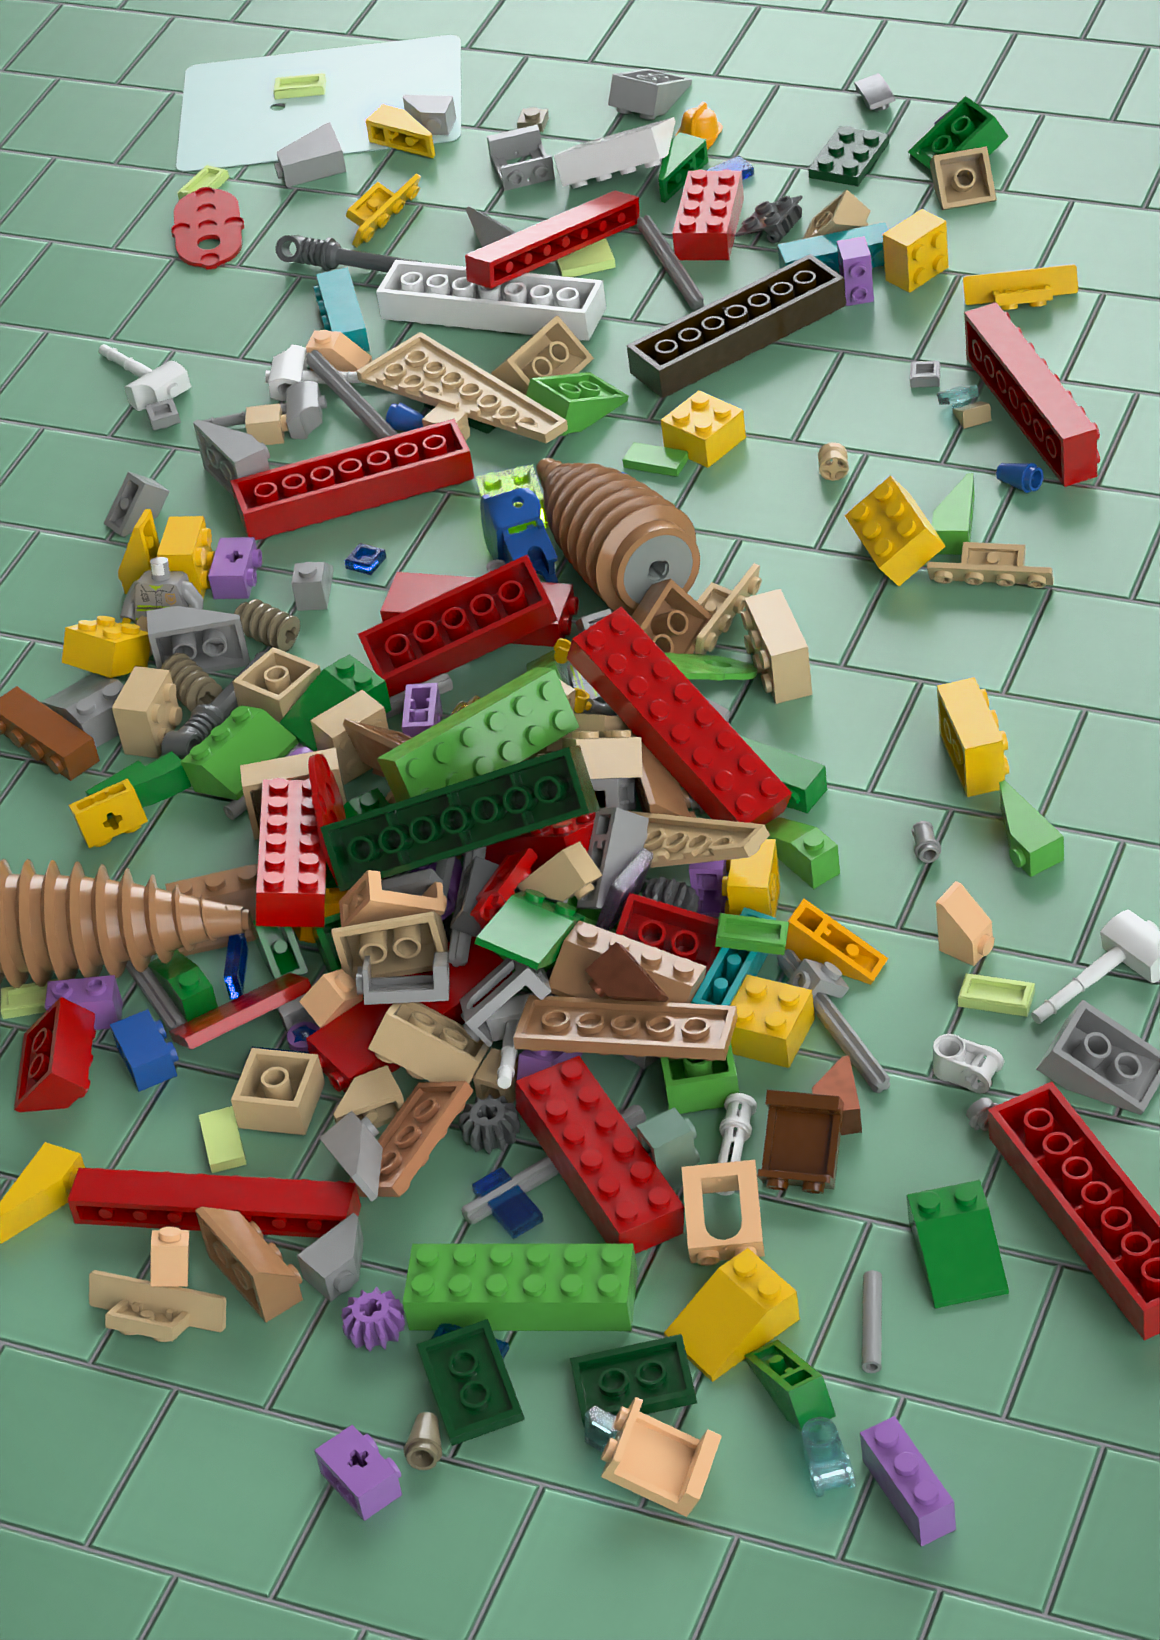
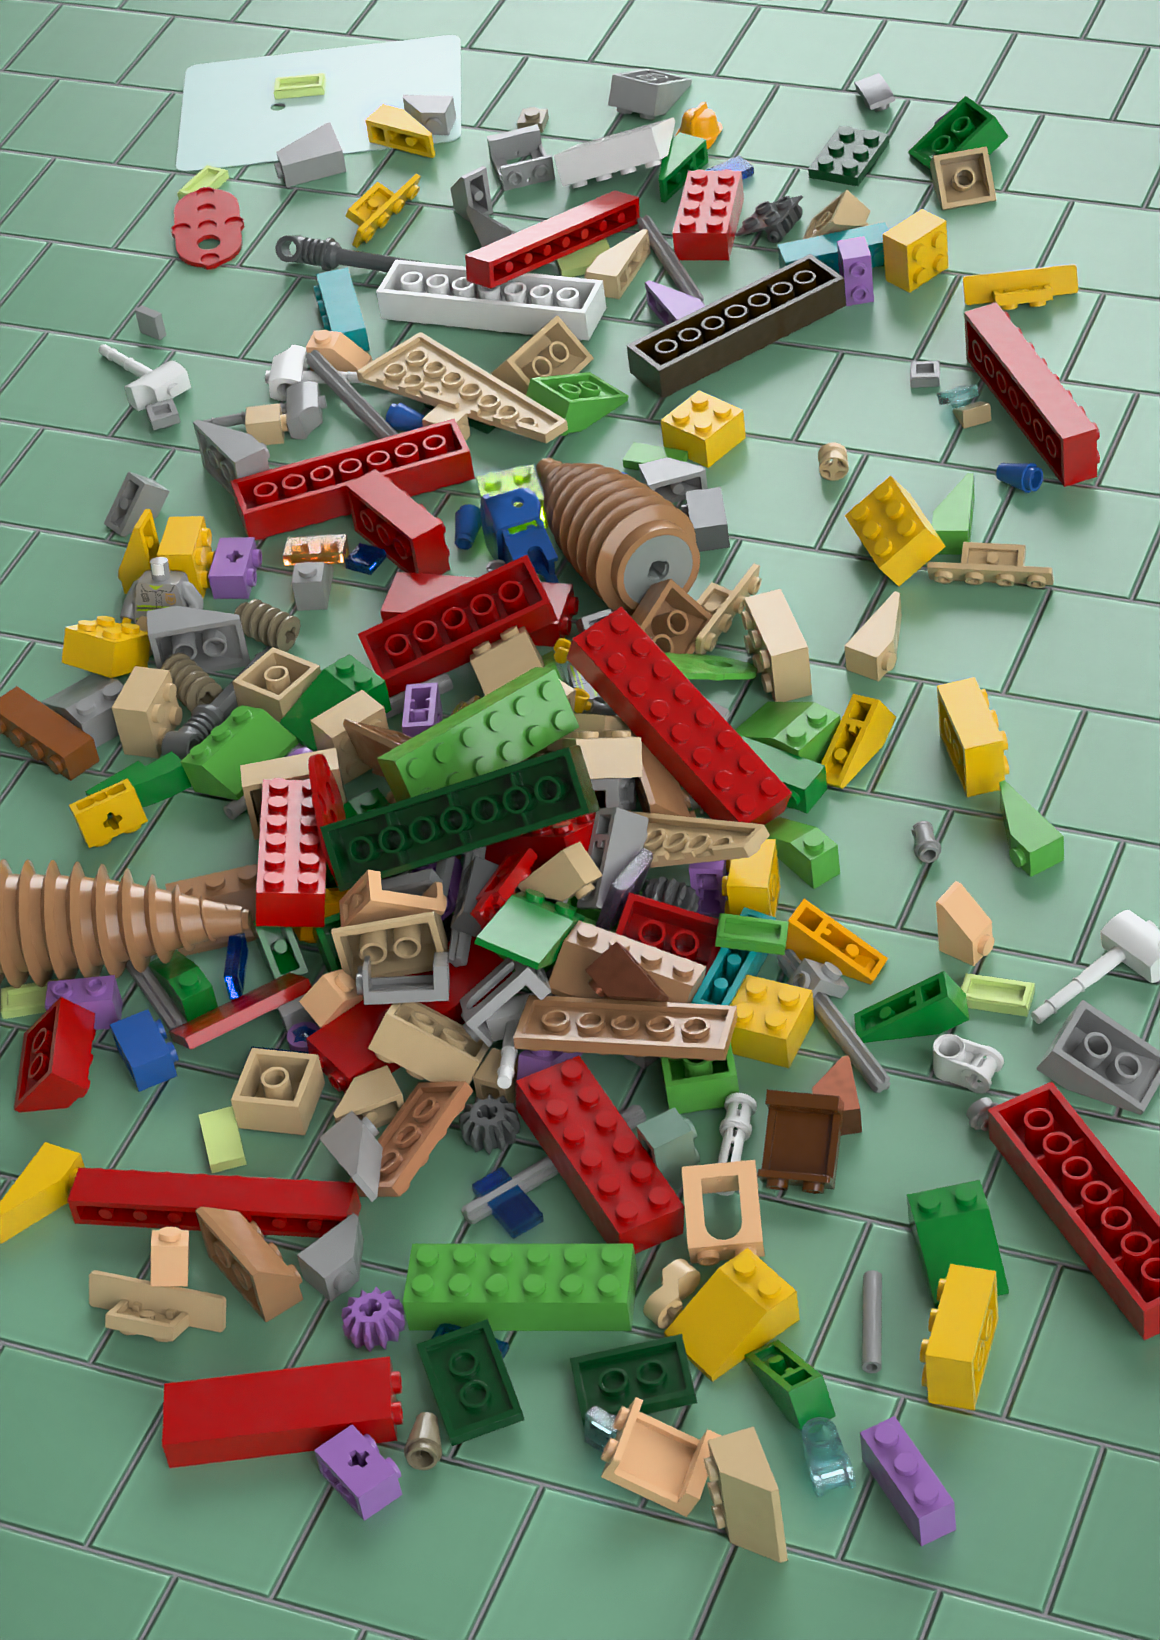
none -> light grey tile [135,305,166,340]
none -> red brick [162,1356,403,1468]
none -> clear orange bracket [283,534,350,566]
none -> red brick [346,469,451,575]
none -> light grey slope [450,166,493,223]
none -> blue cone [455,504,482,550]
none -> tan slope [469,626,545,696]
none -> tan slope [585,229,651,299]
none -> light grey slope [639,457,708,503]
none -> tan piece [643,1258,701,1329]
none -> slope [645,280,705,326]
none -> brick [681,487,730,552]
none -> tan slope [704,1426,788,1563]
none -> bright green slope [735,701,841,763]
none -> yellow slope [821,694,896,789]
none -> tan slope [844,591,902,682]
none -> green slope [854,971,970,1043]
none -> yellow brick [920,1264,999,1410]

